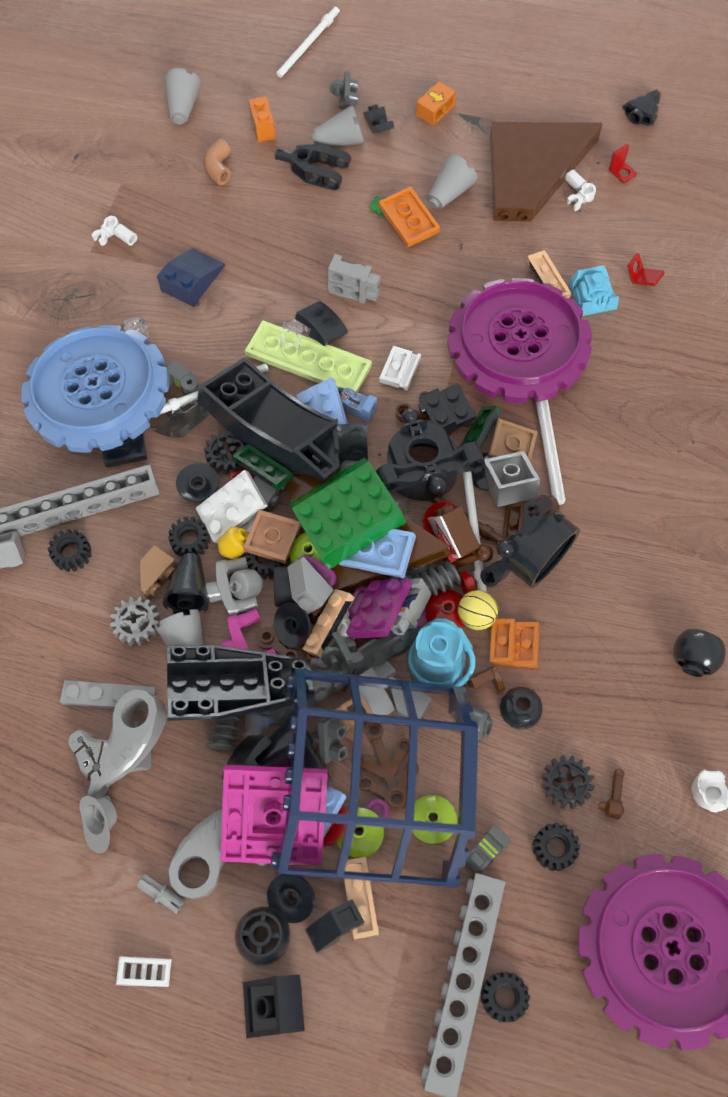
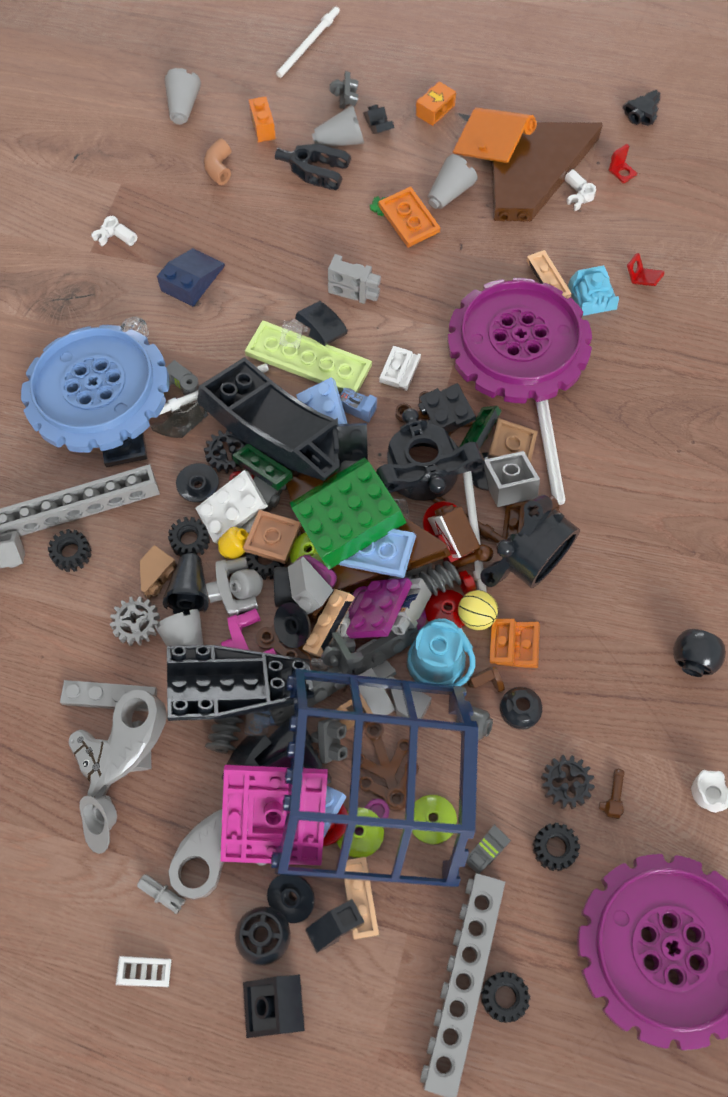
none -> orange door [453,108,537,163]

